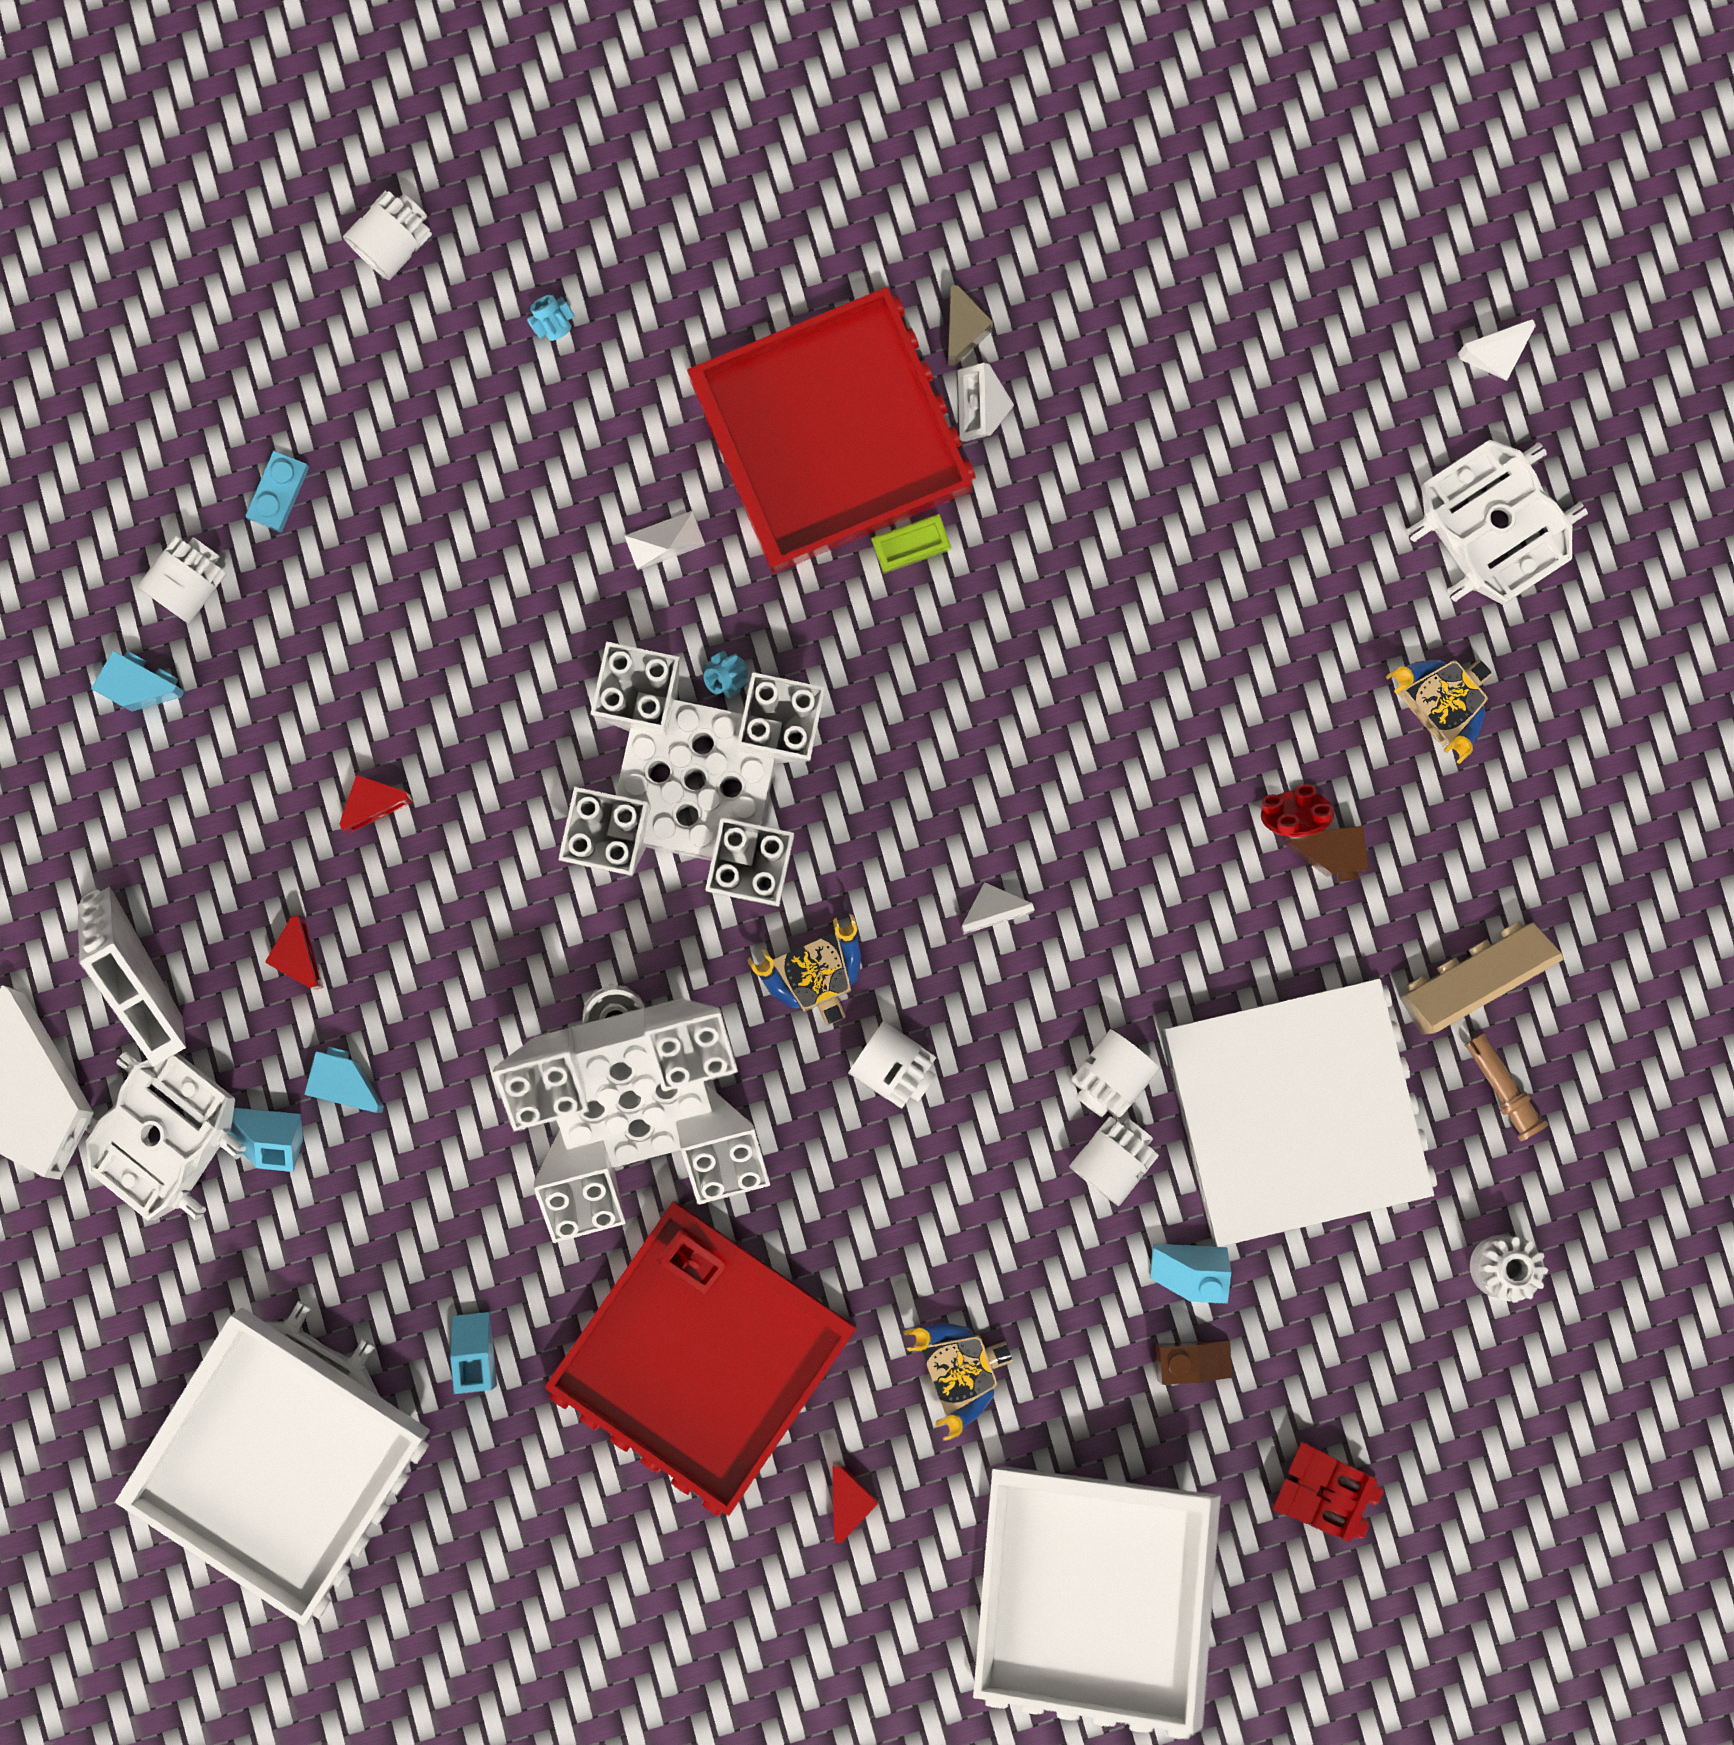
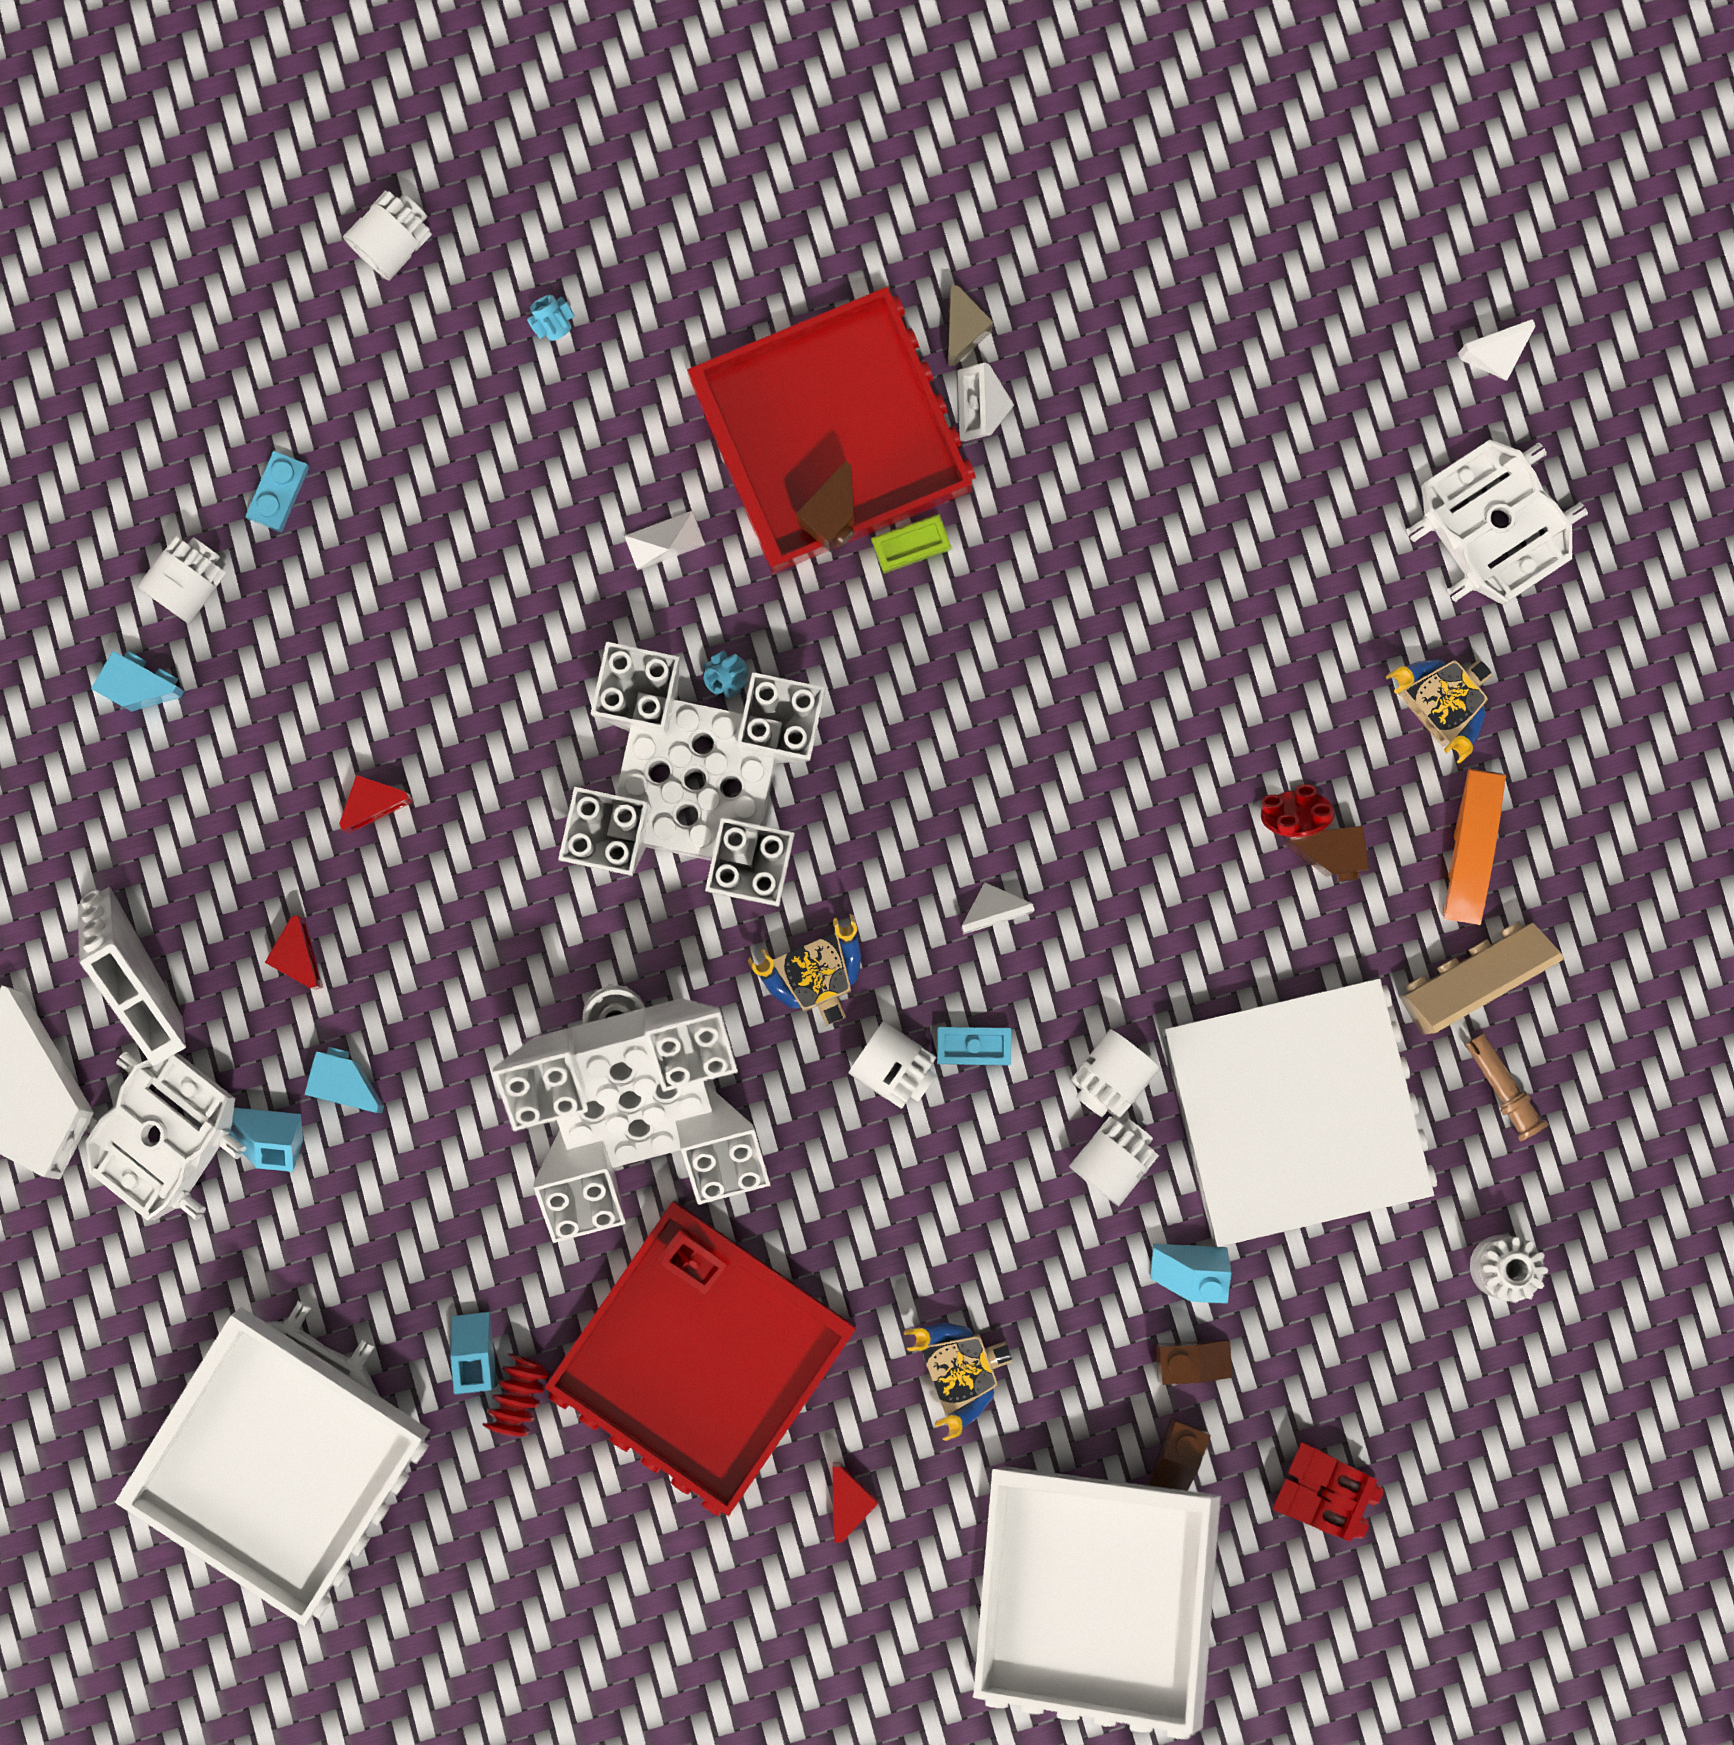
none -> red piece [482,1353,550,1437]
none -> reddish brown slope [796,461,855,552]
none -> medium azure plate [937,1027,1011,1065]
none -> reddish brown slope [1147,1417,1211,1491]
none -> orange slope [1442,768,1506,925]

